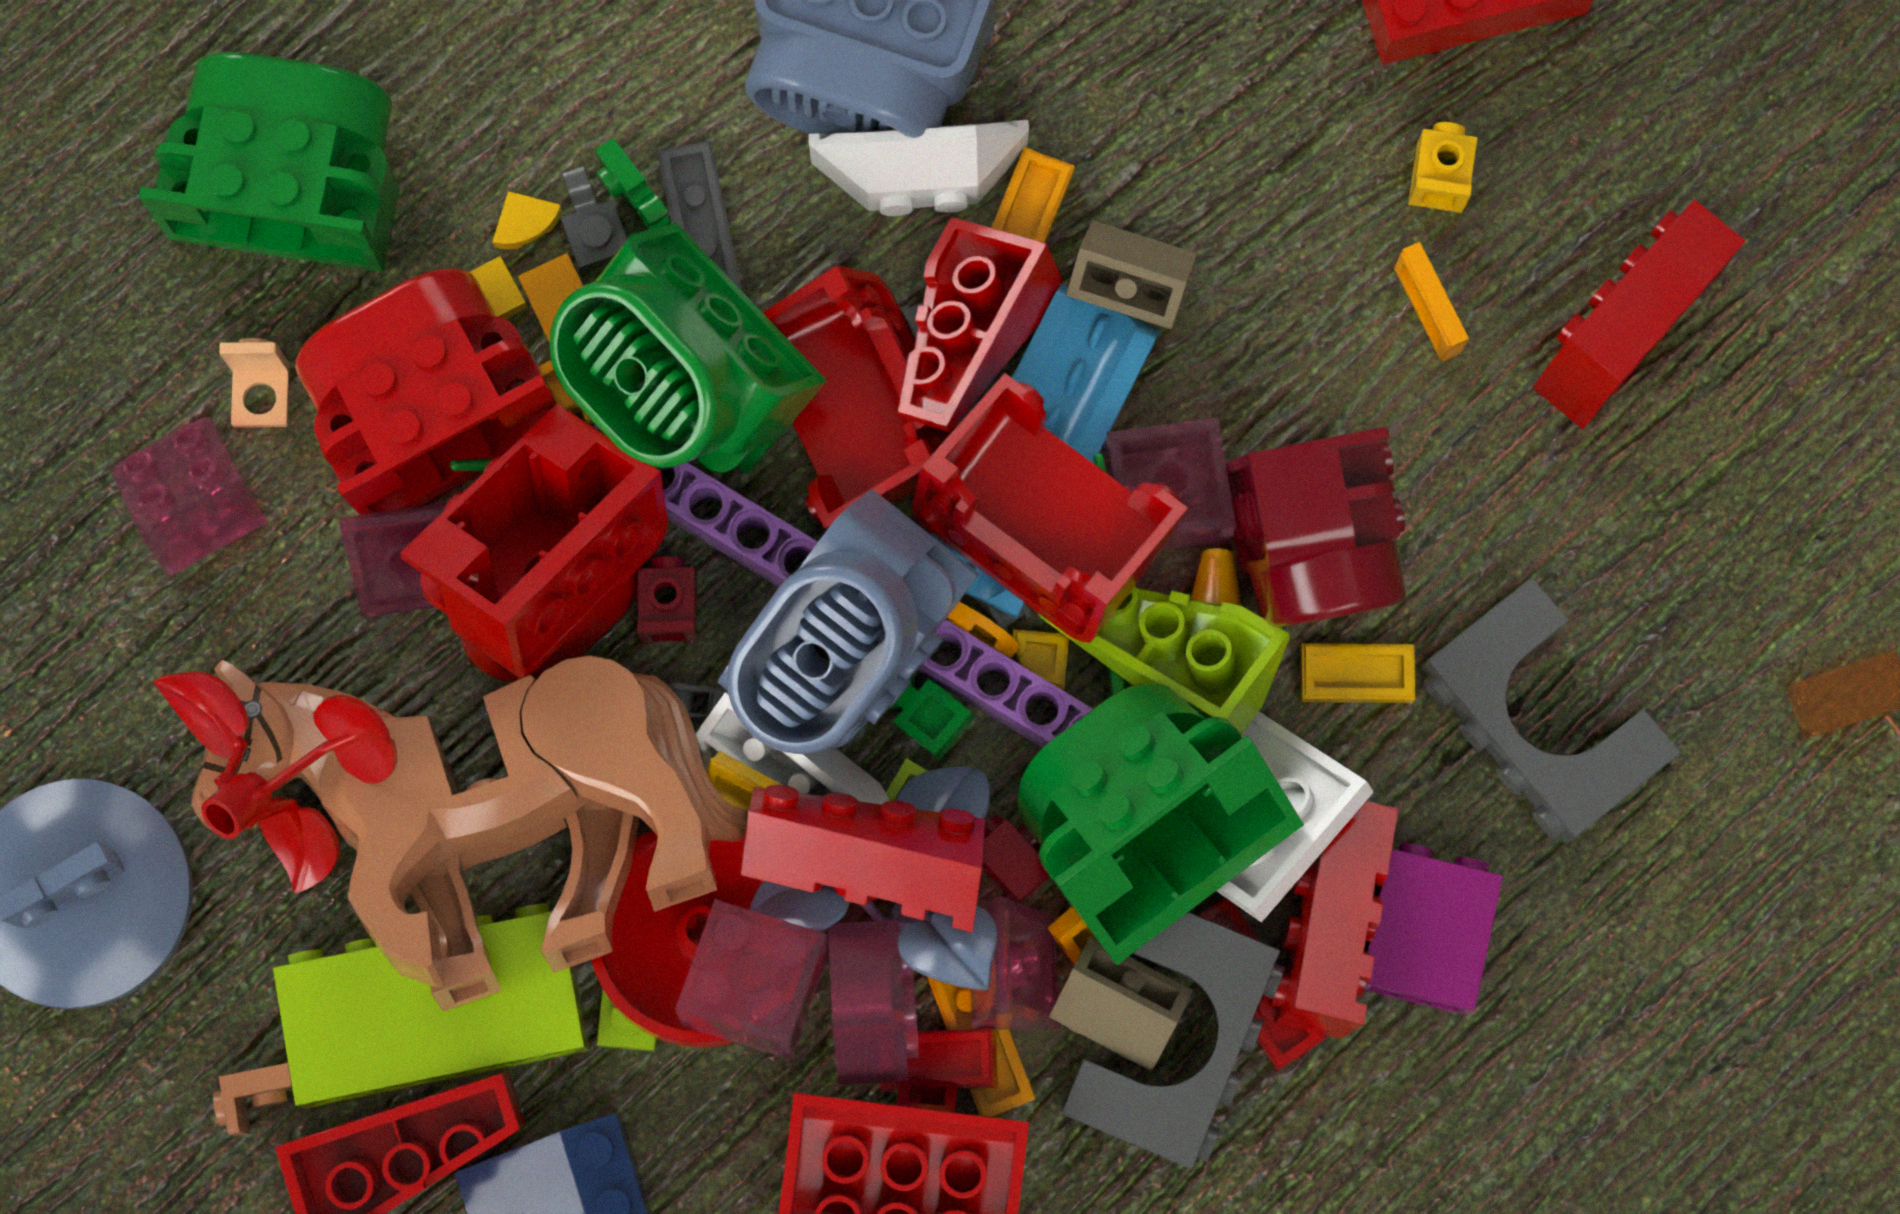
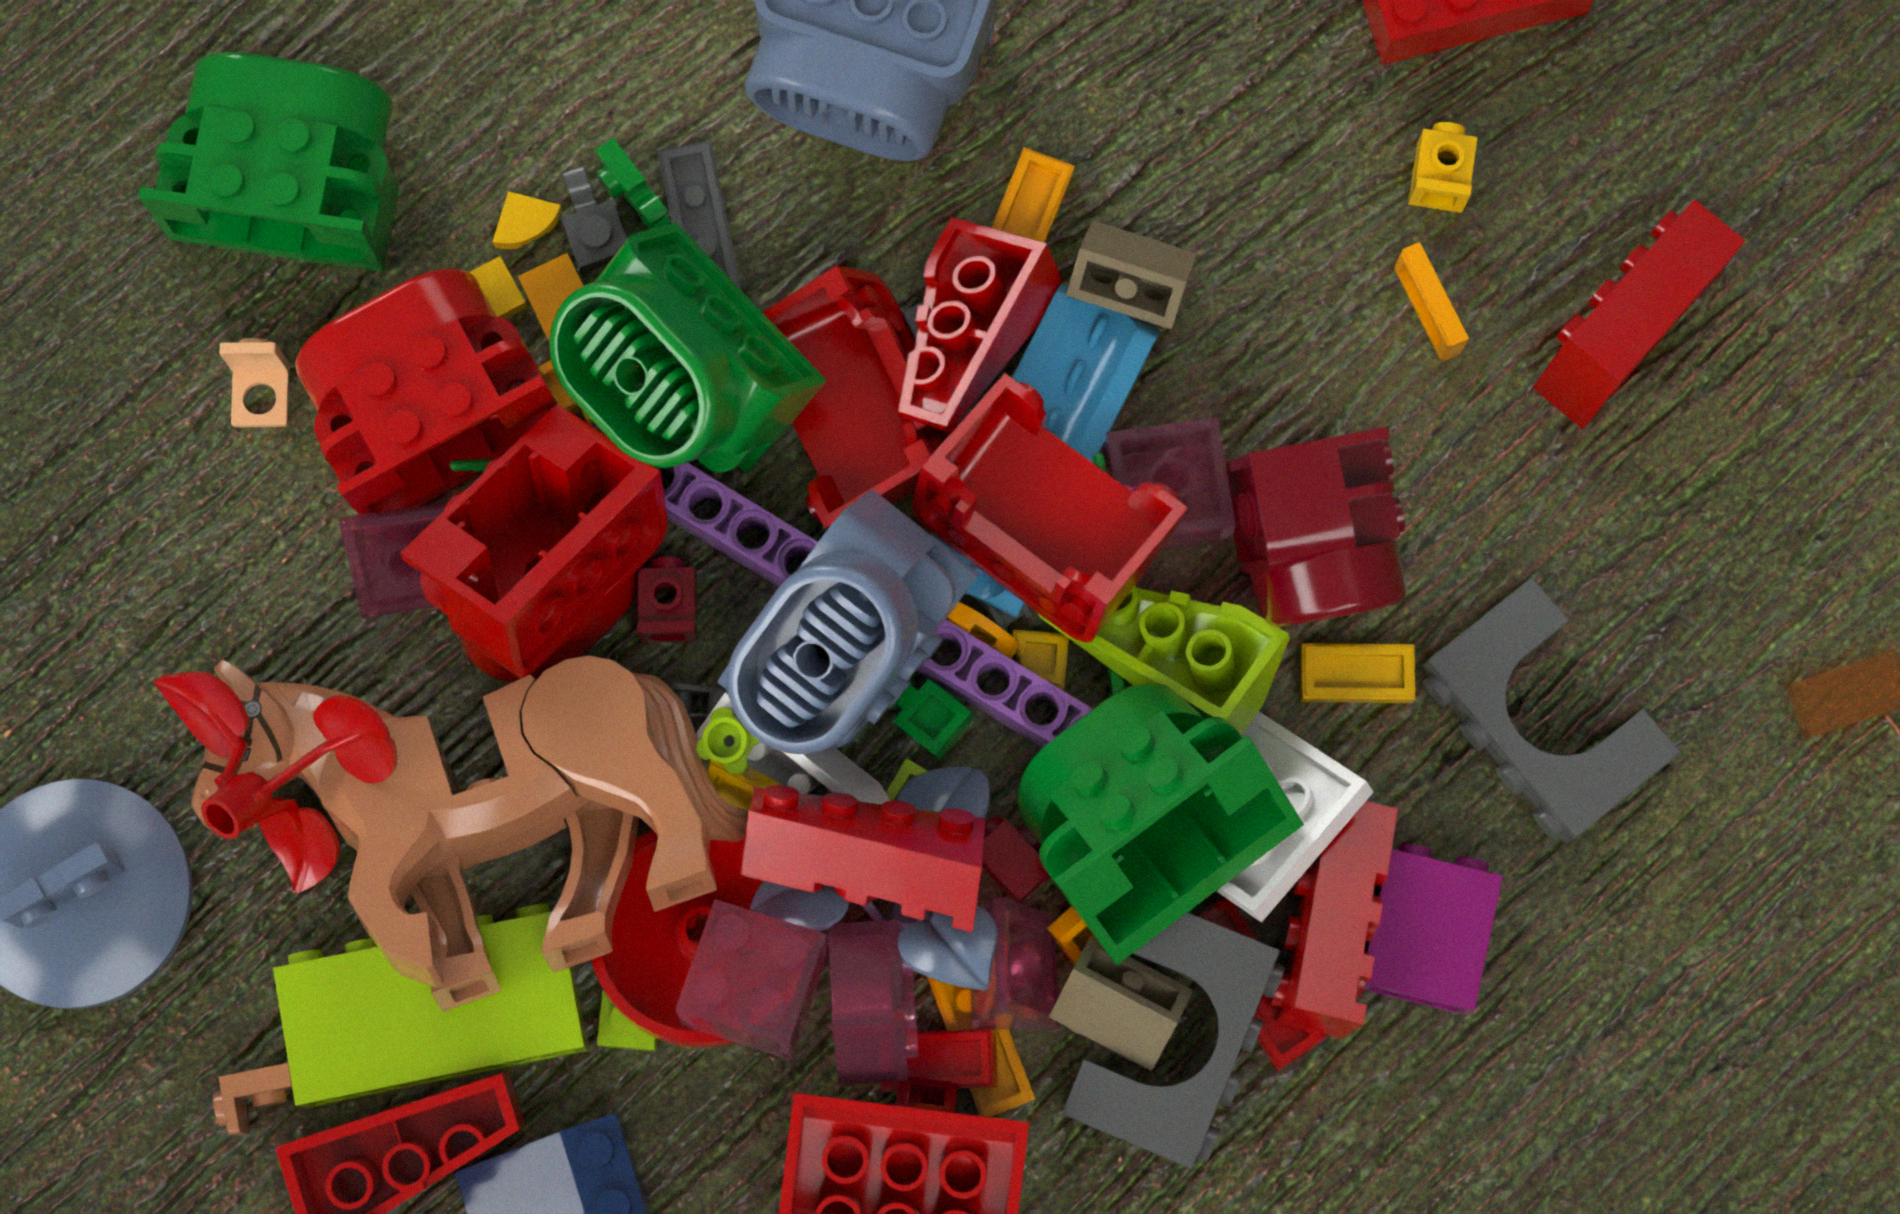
clear pink bracket [112,417,268,576] -> none
white wedge [808,120,1029,216] -> none
yellow cone [1191,548,1242,606] -> none
none -> lime plate [696,707,761,775]

